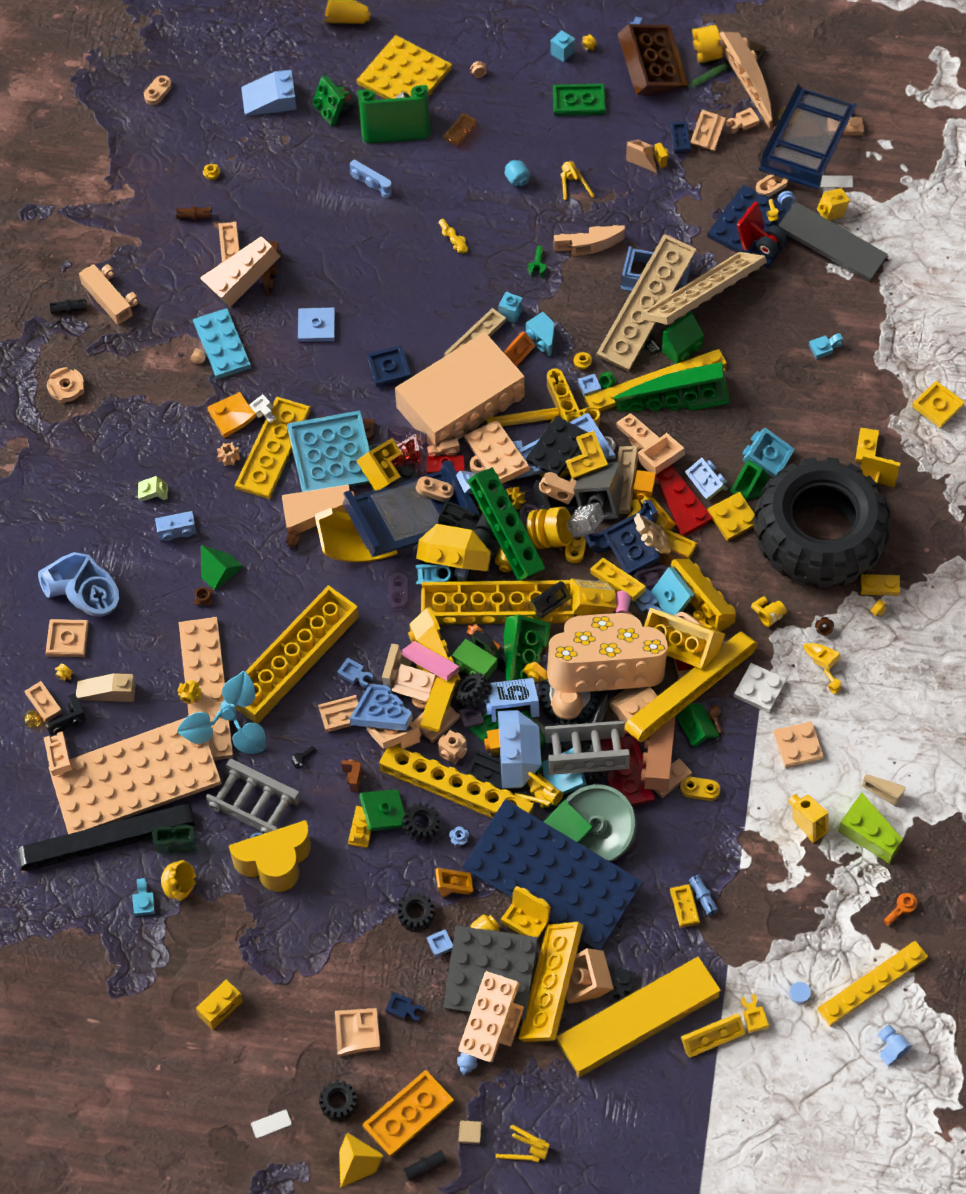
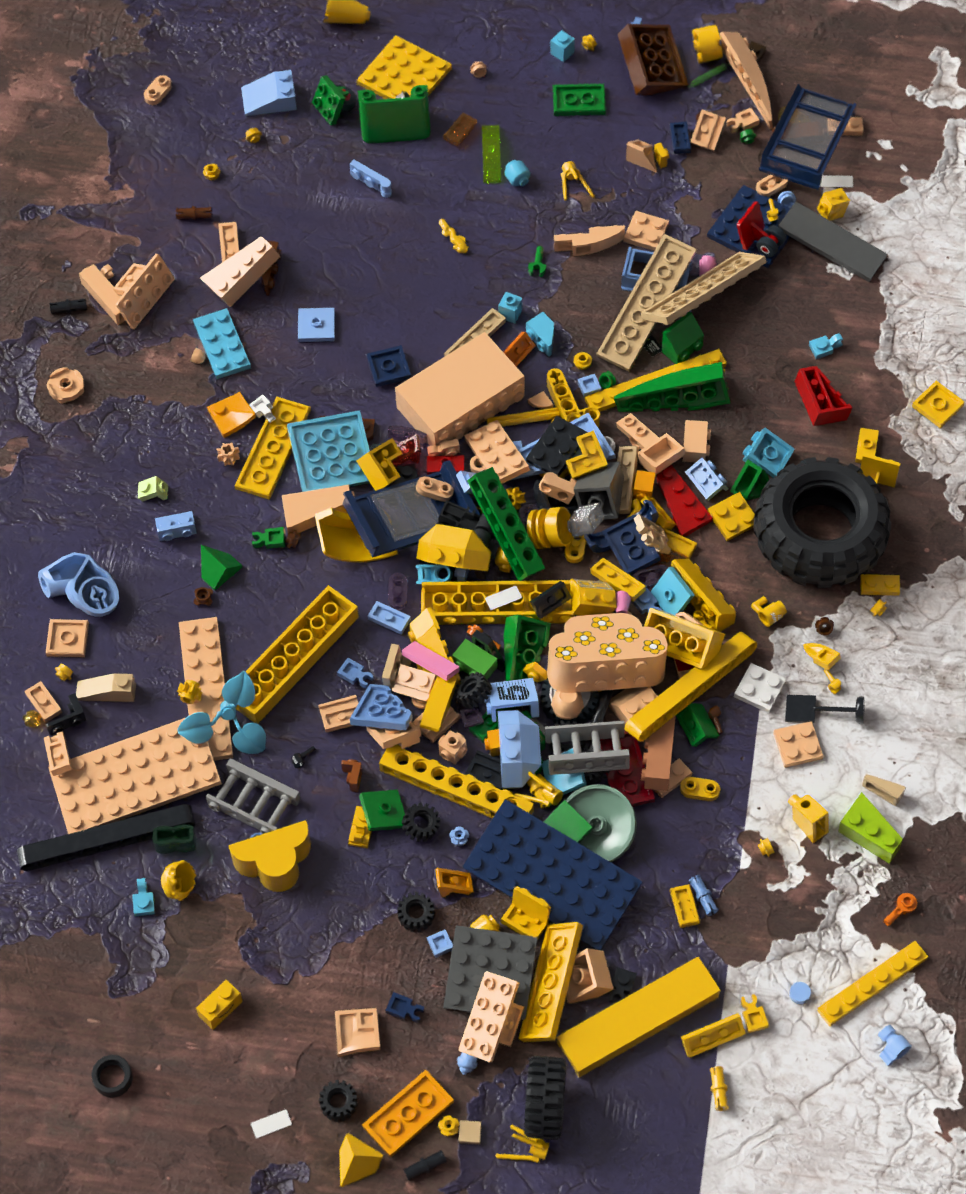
none -> black tyre [91,1055,133,1098]
none -> light nougat bracket [113,254,175,329]
none -> yellow plate [245,128,262,143]
none -> green plate [252,527,285,549]
none -> light blue plate [368,601,411,635]
none -> yellow plate [438,1116,459,1136]
none -> clear neon green slope [482,125,501,183]
none -> white sticker [485,586,522,610]
none -> black tyre [524,1056,566,1140]
none -> light nougat tile [528,391,553,409]
none -> light nougat plate [624,211,669,251]
none -> light nougat brick [683,420,711,462]
none -> bright pink cone [699,256,717,276]
none -> yellow pin [710,1066,729,1111]
none -> green plate [740,129,757,144]
none -> yellow plate [758,838,775,857]
none -> black piece [785,694,865,724]
none -> red wedge [794,366,853,426]

